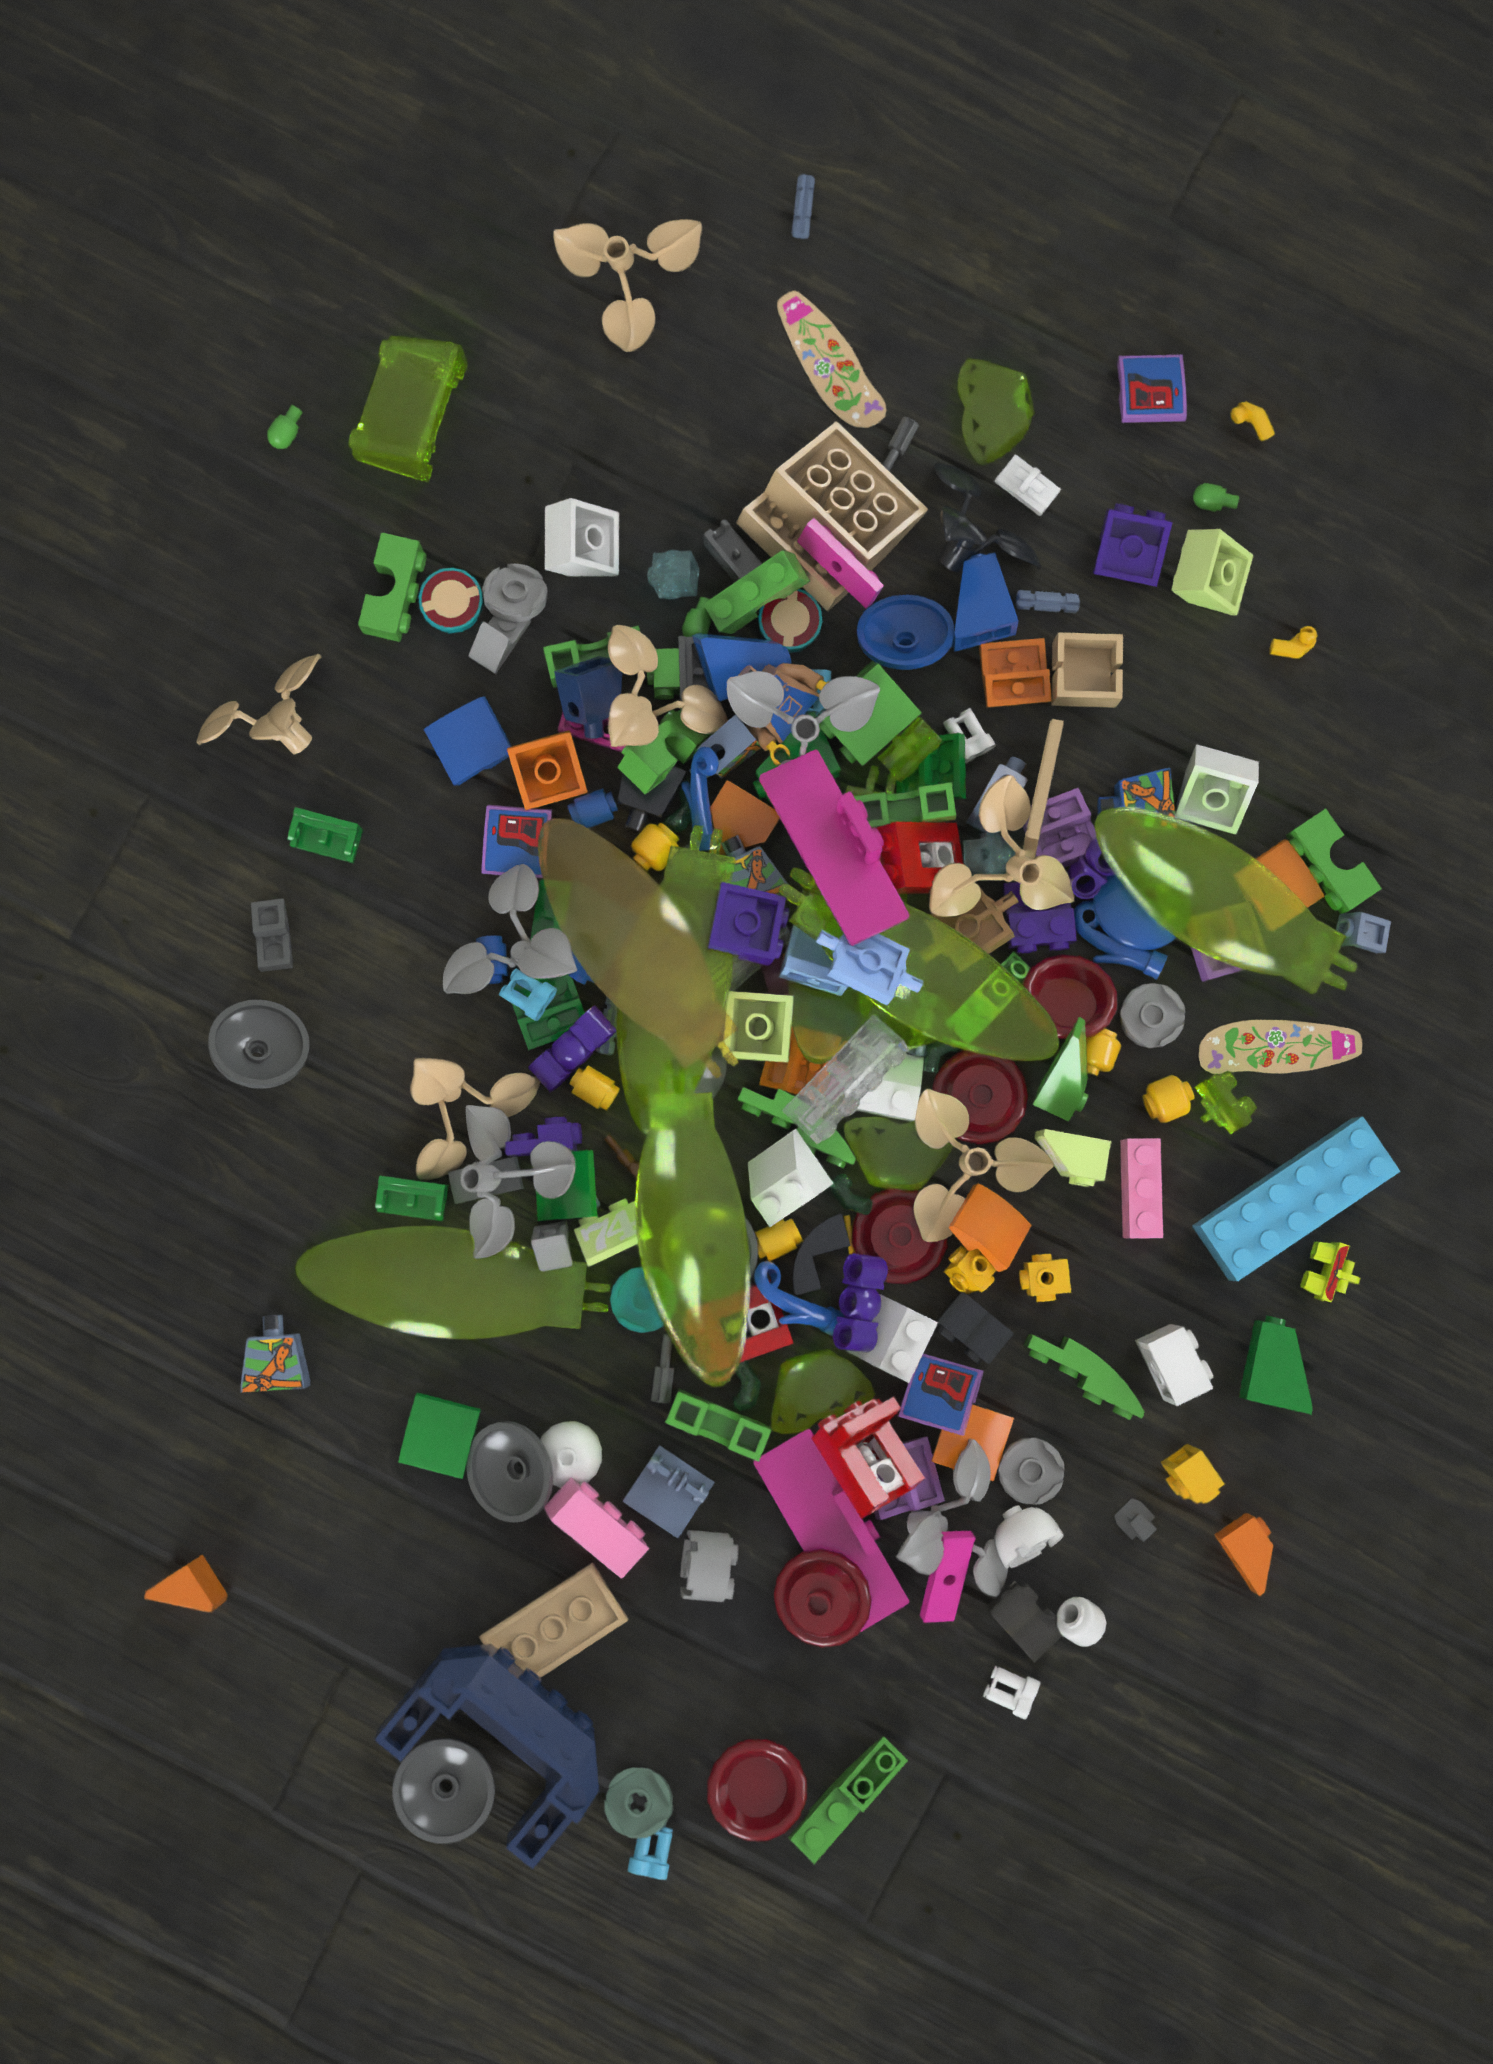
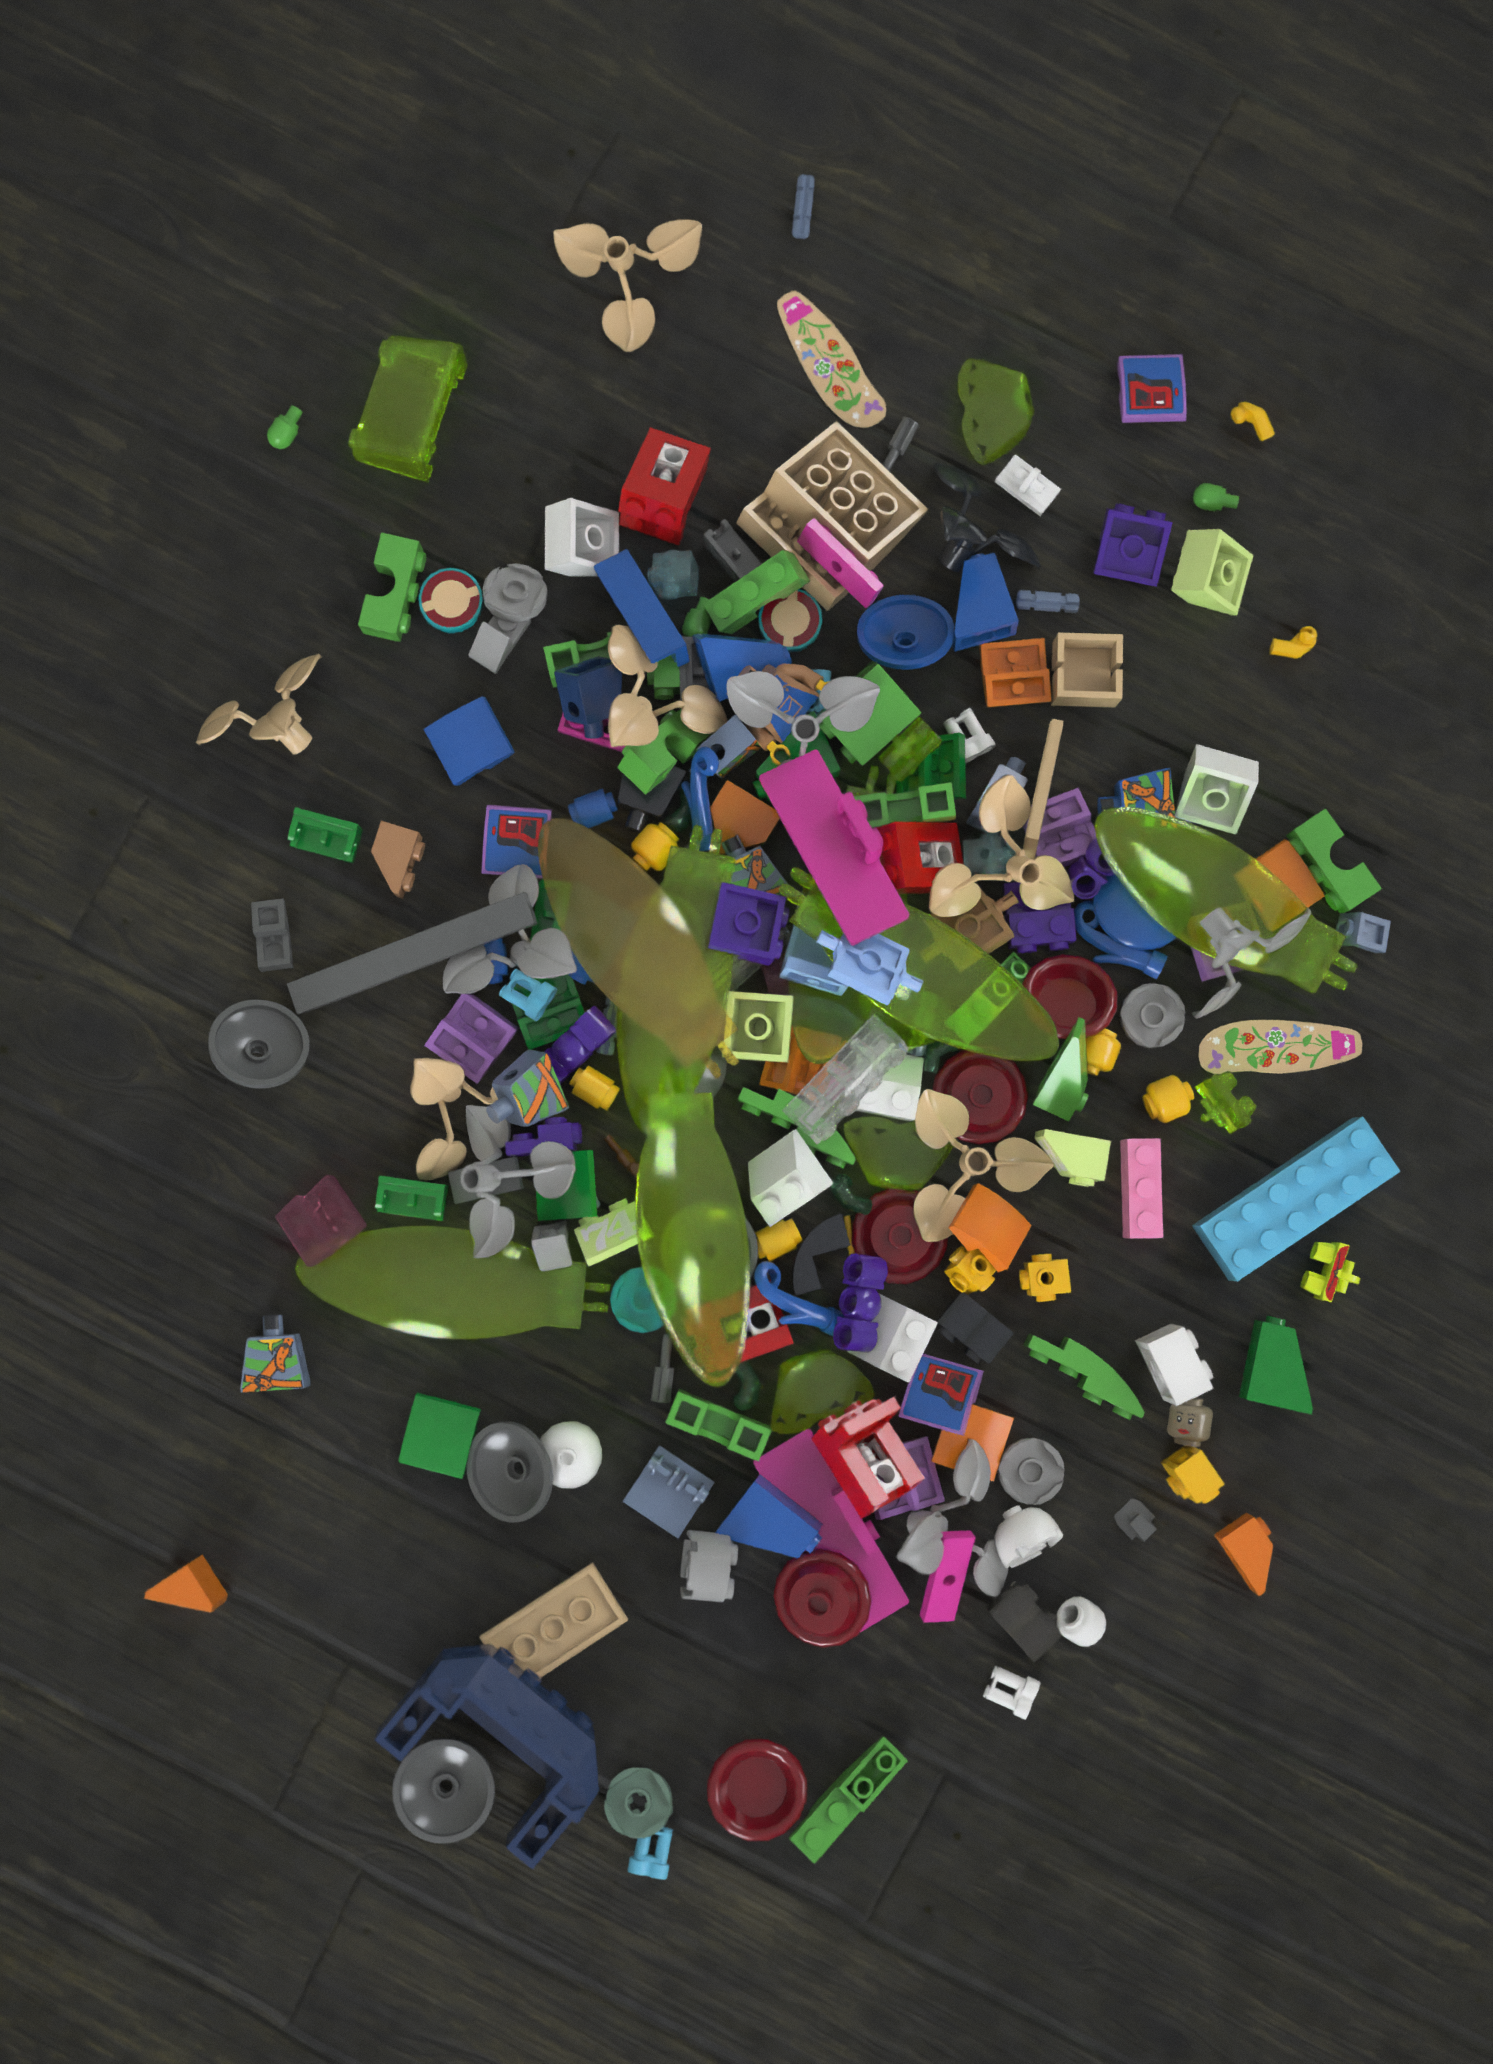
orange slope [507,730,588,811] -> none
bright pink brick [544,1477,649,1579] -> none
none -> clear pink slope [275,1174,367,1267]
none -> dark grey tile [287,892,538,1015]
none -> medium nougat slope [371,821,425,899]
none -> medium lavender slope [424,993,519,1084]
none -> torso [486,1049,569,1127]
none -> blue panel [594,549,690,667]
none -> red brick [618,428,711,545]
none -> blue slope [715,1474,823,1558]
none -> dark tan head [1167,1397,1213,1447]
none -> light grey plant [1192,907,1311,1019]

